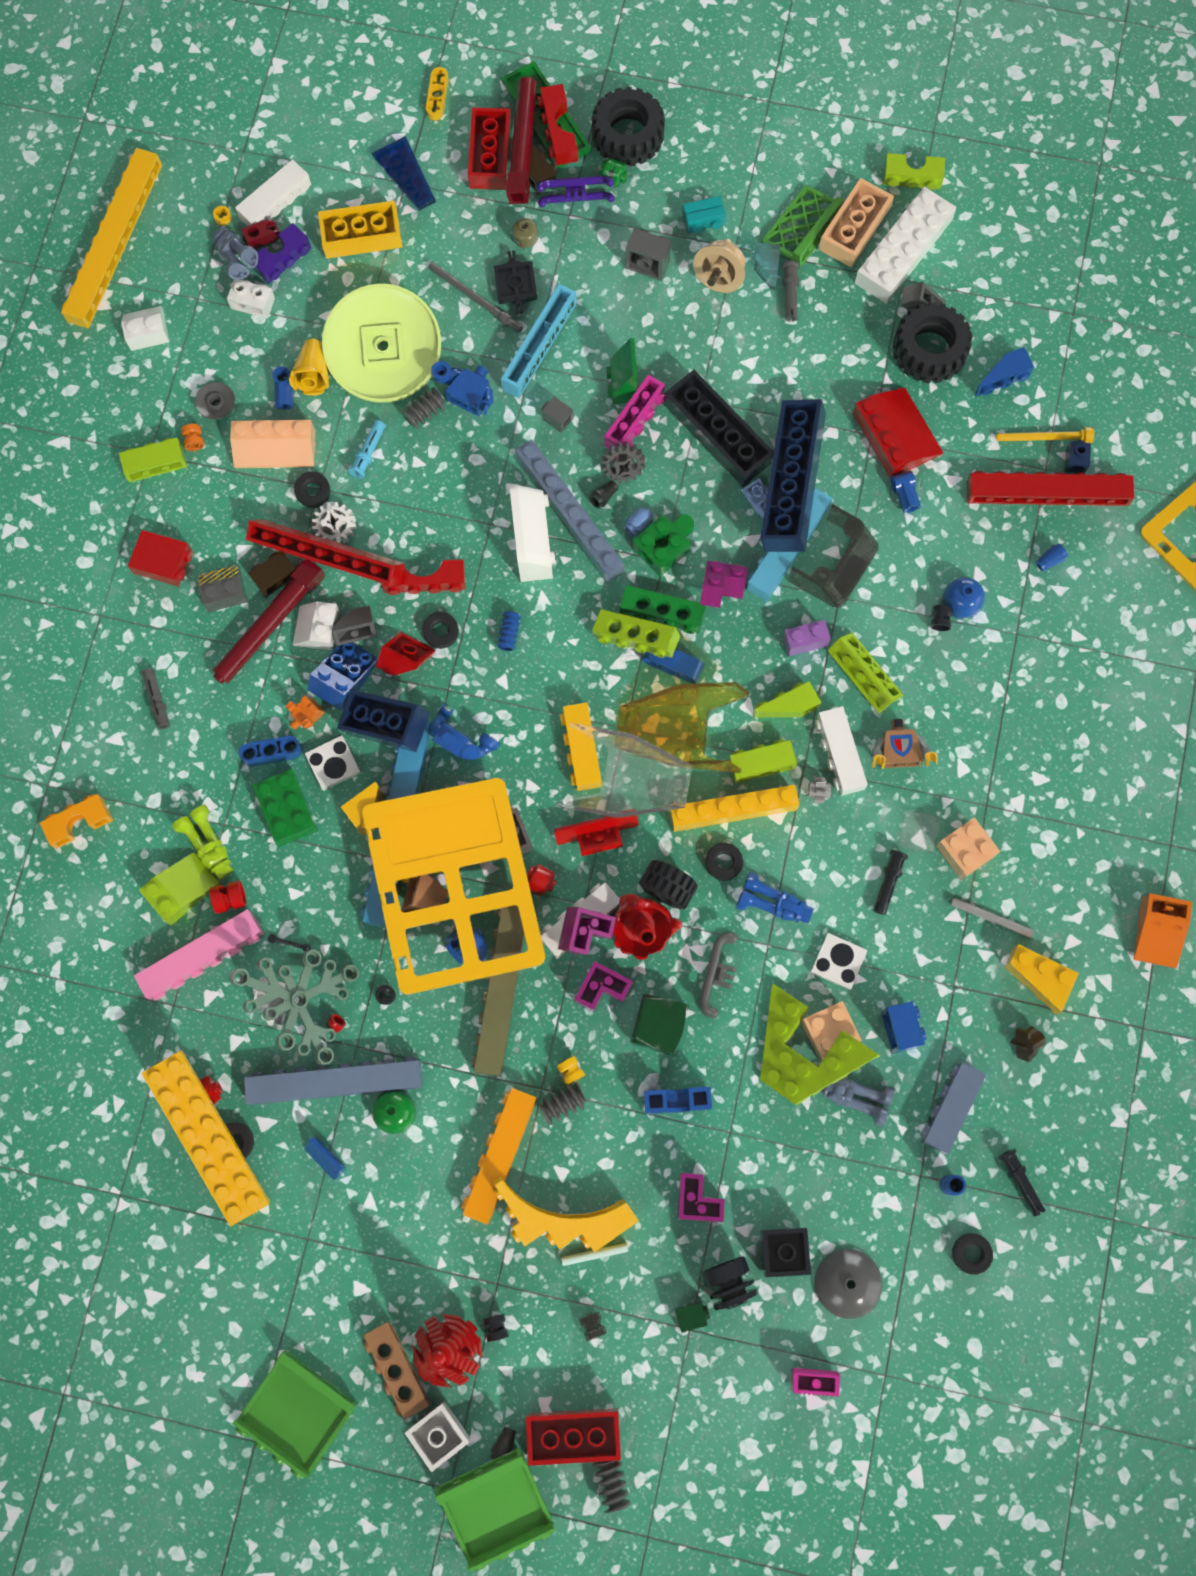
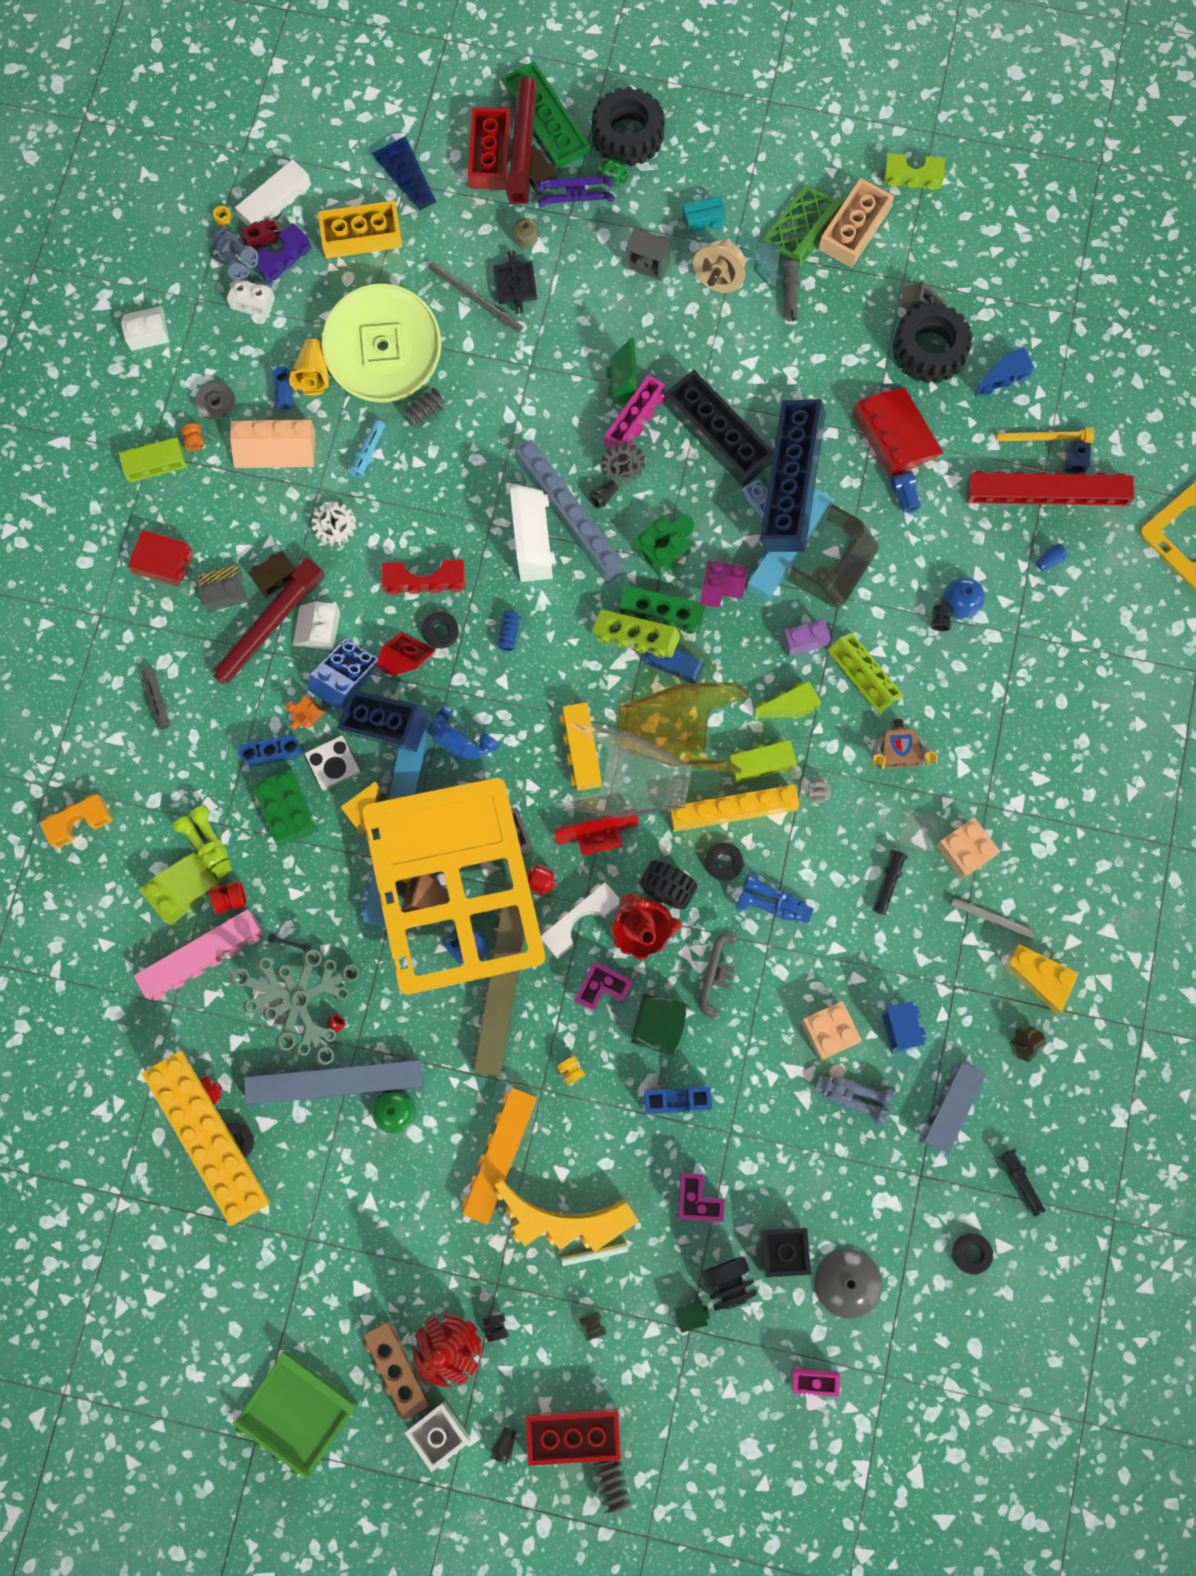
yellow brick [61,148,162,329] -> none
red brick [246,519,405,586] -> none
black tyre [294,472,331,508] -> none
blue slope [305,1137,346,1180] -> none
dark grey slope [332,606,377,646] -> none
black bush [375,985,396,1005] -> none
yellow beam [426,67,449,121] -> none
blue torso [431,361,493,417] -> none
bright green panel [435,1447,555,1572] -> none
medium azure brick [501,284,577,399] -> none
red arch [538,84,578,165] -> none
dark grey piece [538,1082,587,1125] -> none
dark grey brick [542,396,574,433] -> none
magenta brick [558,907,616,955] -> none
medium blue brick [624,508,653,538] -> none
lime wing [760,984,880,1105] -> none
white tile [810,933,868,990] -> none
white brick [815,706,868,796] -> none
white brick [855,187,957,304] -> none
blue piece [939,1175,966,1196] -> none
orange slope [1133,893,1193,969] -> none

